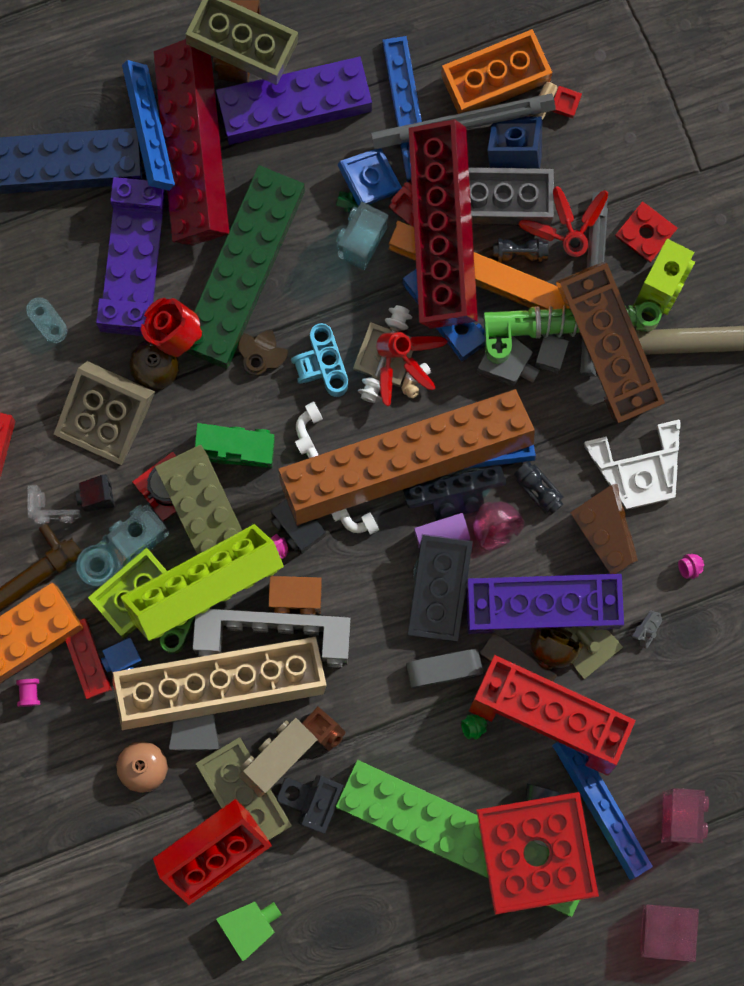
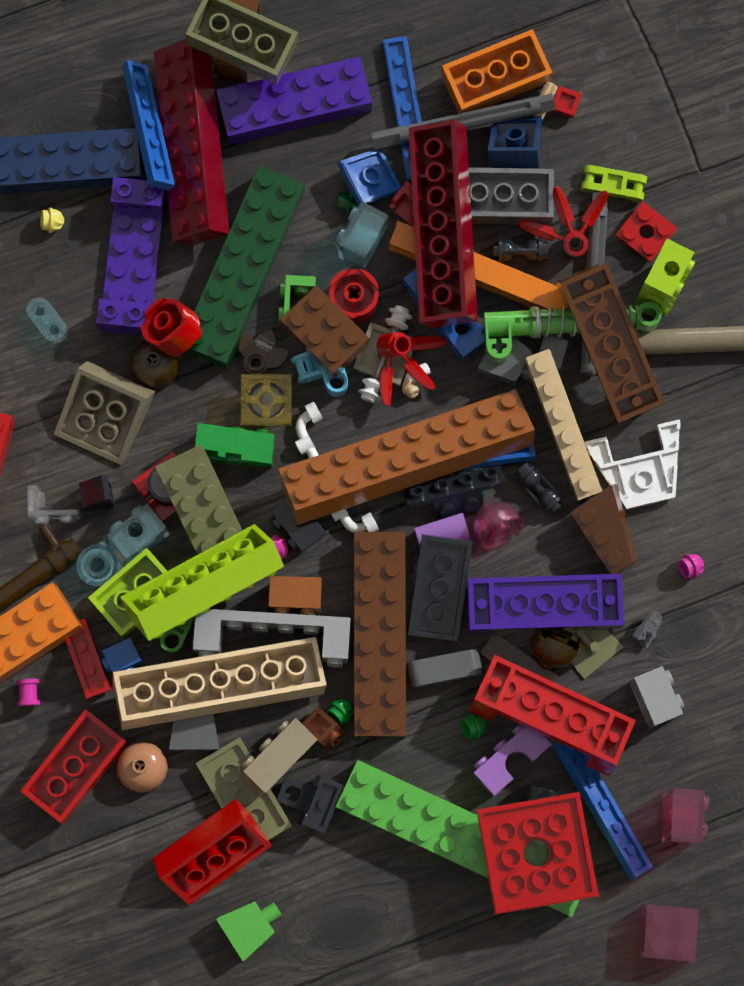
none -> red brick [21,709,128,824]
none -> light yellow plate [40,208,64,233]
none -> clear yellow piece [241,374,292,426]
none -> bright green bracket [279,275,316,322]
none -> reddish brown brick [280,285,370,379]
none -> green plate [327,699,353,726]
none -> red brick [329,268,379,324]
none -> reddish brown brick [354,532,406,738]
none -> medium lavender arch [473,724,552,796]
none -> tan brick [524,349,602,500]
none -> lime plate [580,165,647,202]
none -> light grey brick [629,666,684,729]

